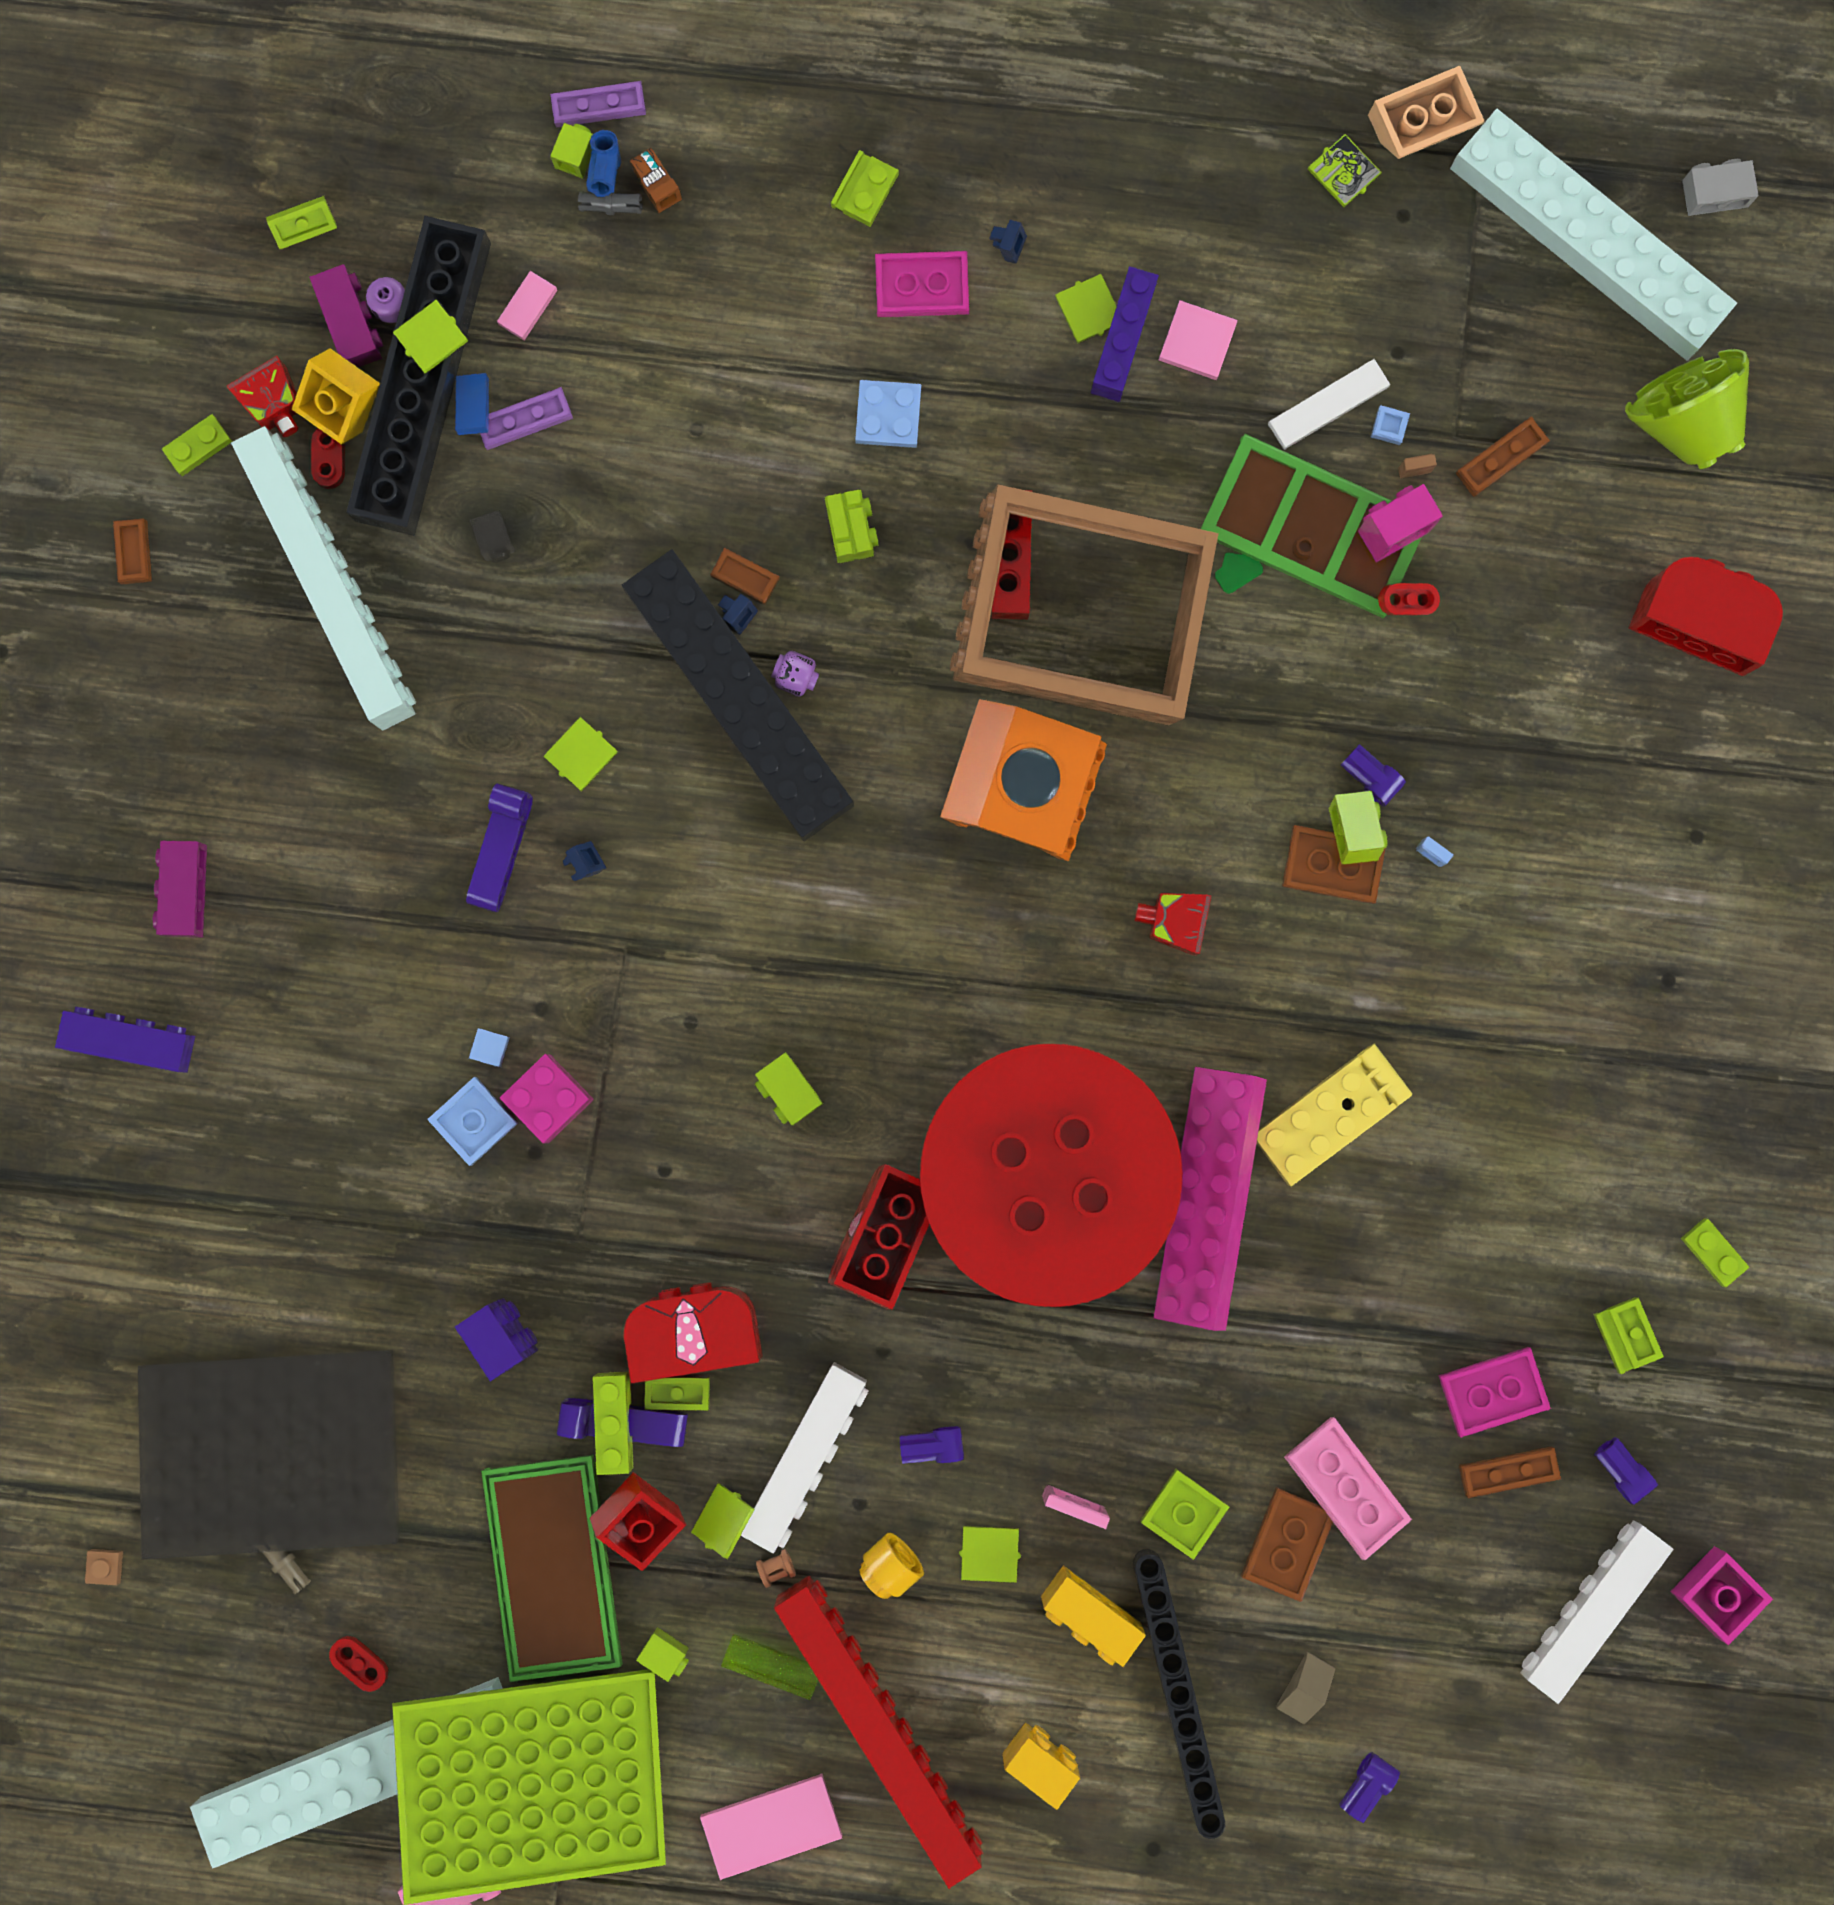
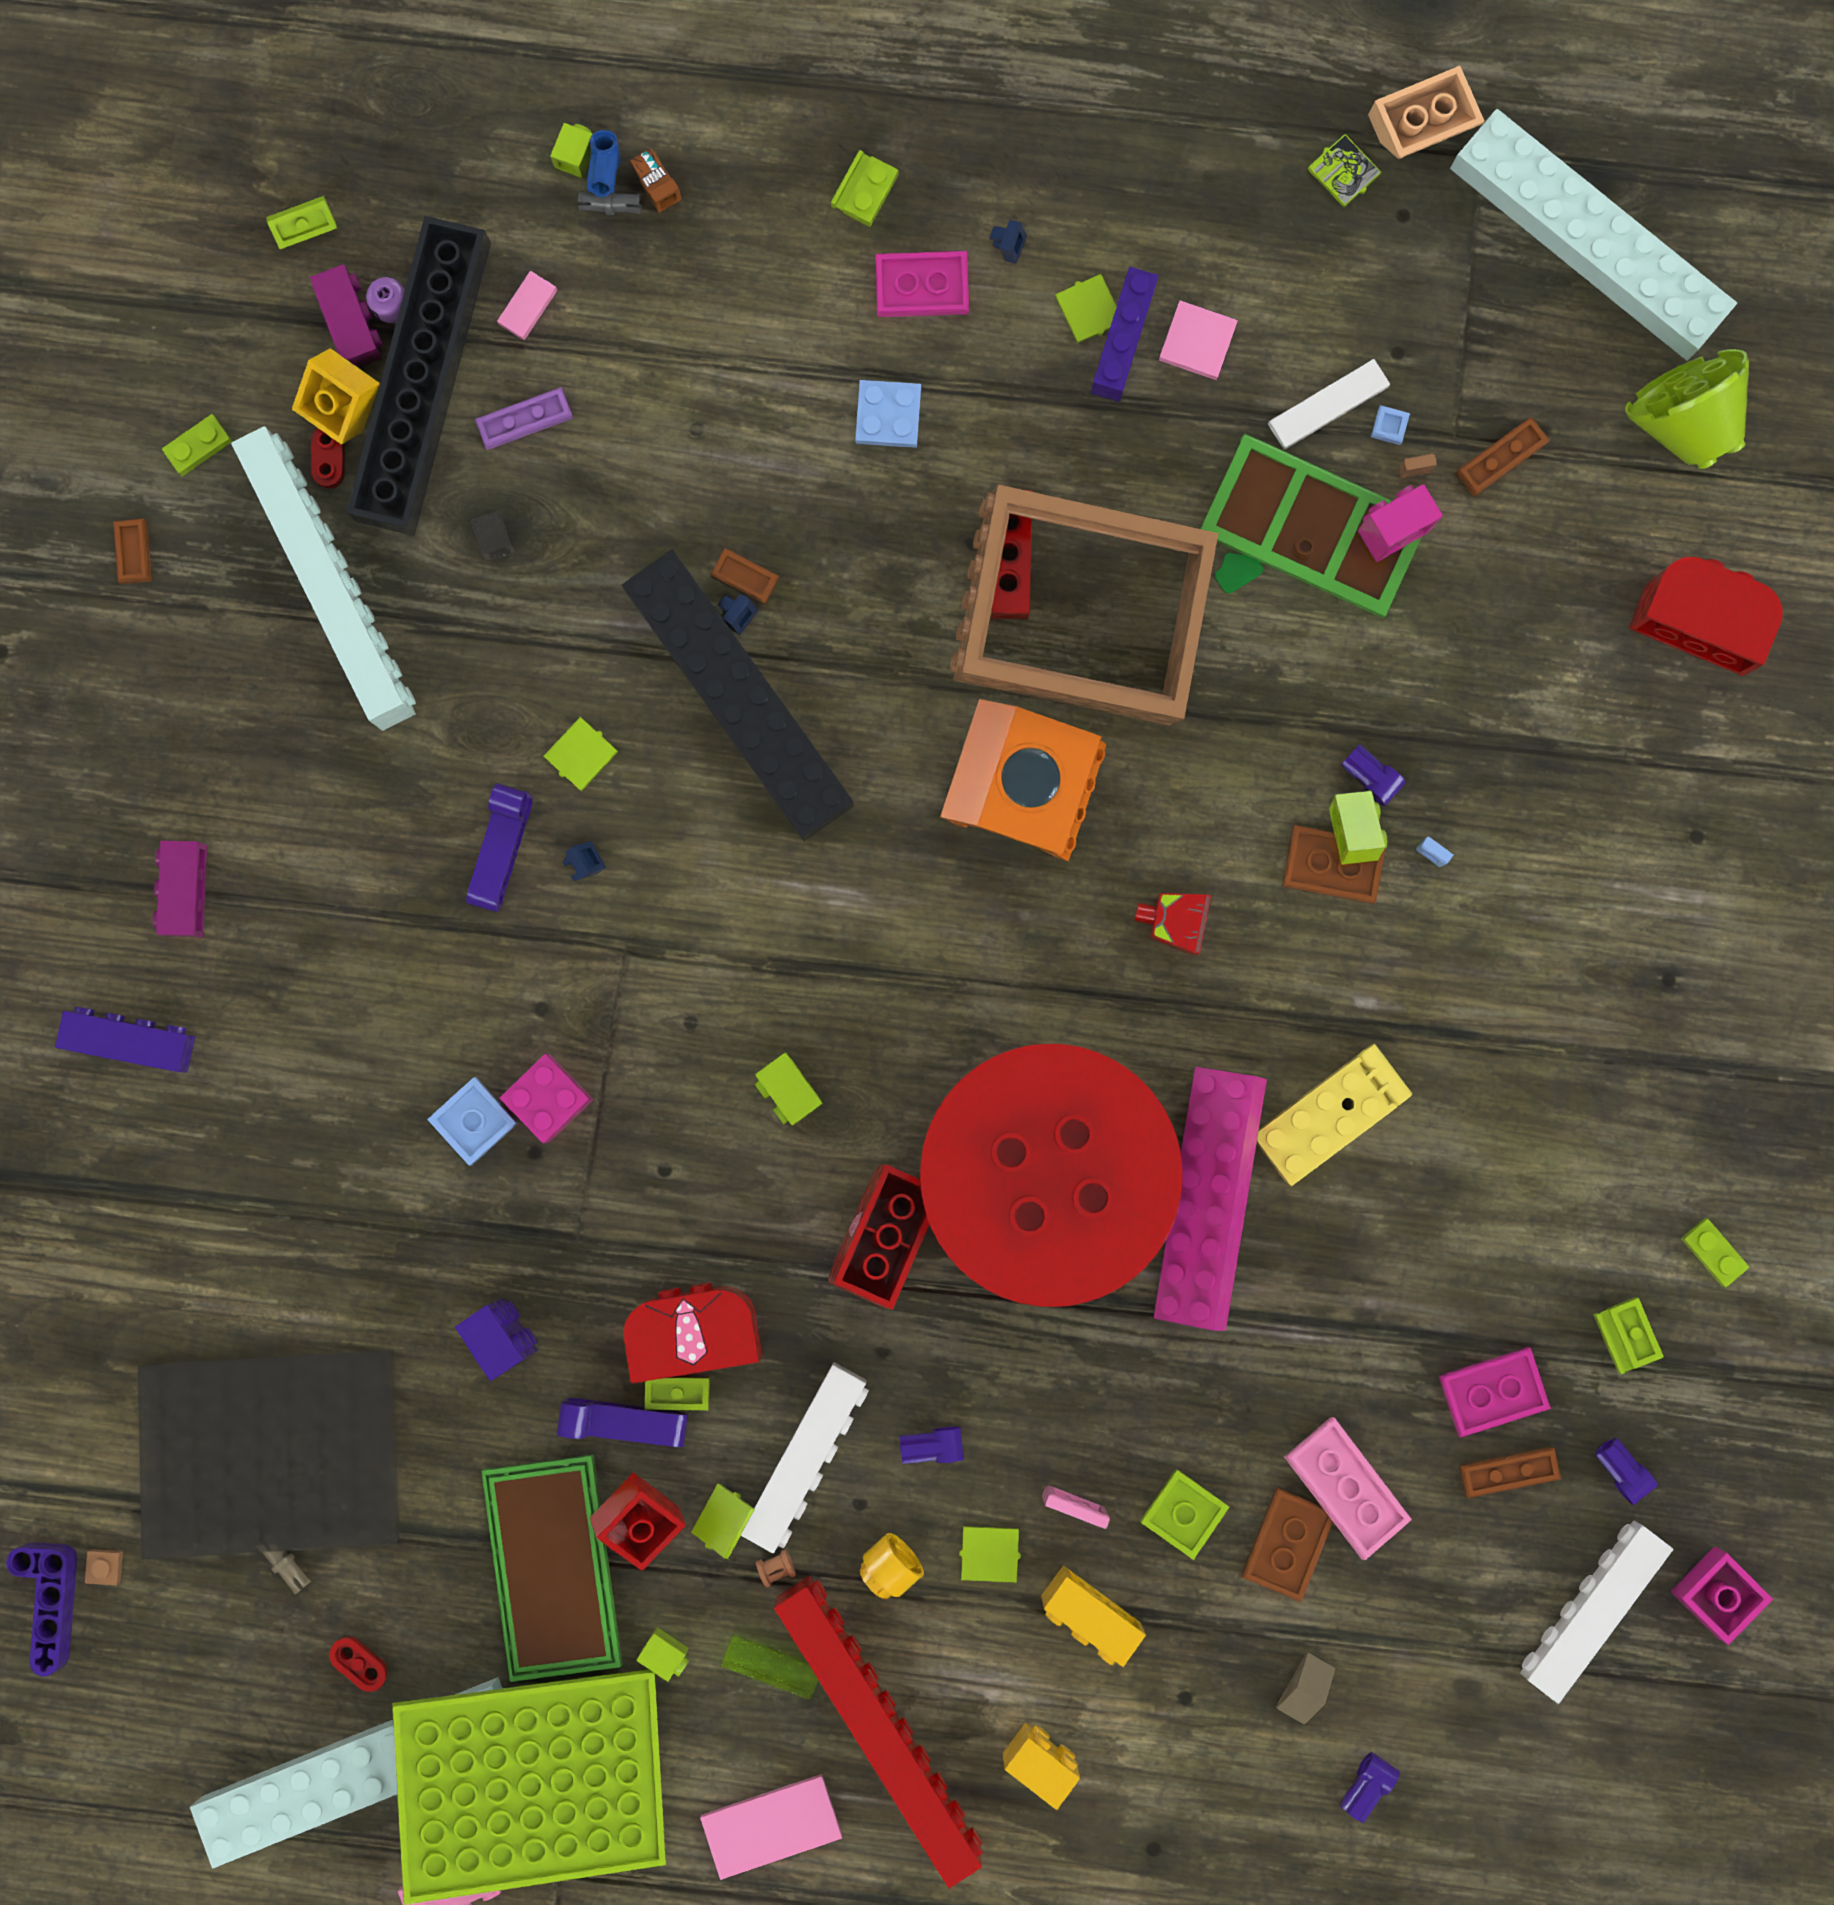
red torso [227,356,299,437] -> none
lime piece [393,300,468,374] -> none
blue tile [455,373,489,435] -> none
light blue tile [469,1028,510,1067] -> none
medium lavender tile [550,81,646,128] -> none
lime arch [593,1372,633,1475] -> none
medium lavender head [771,651,819,697] -> none
lime brick [825,490,879,563] -> none
black beam [1133,1549,1226,1839] -> none
red plate [1378,583,1440,616] -> none
light grey brick [1682,159,1759,216] -> none
none -> dark purple beam [6,1542,78,1677]

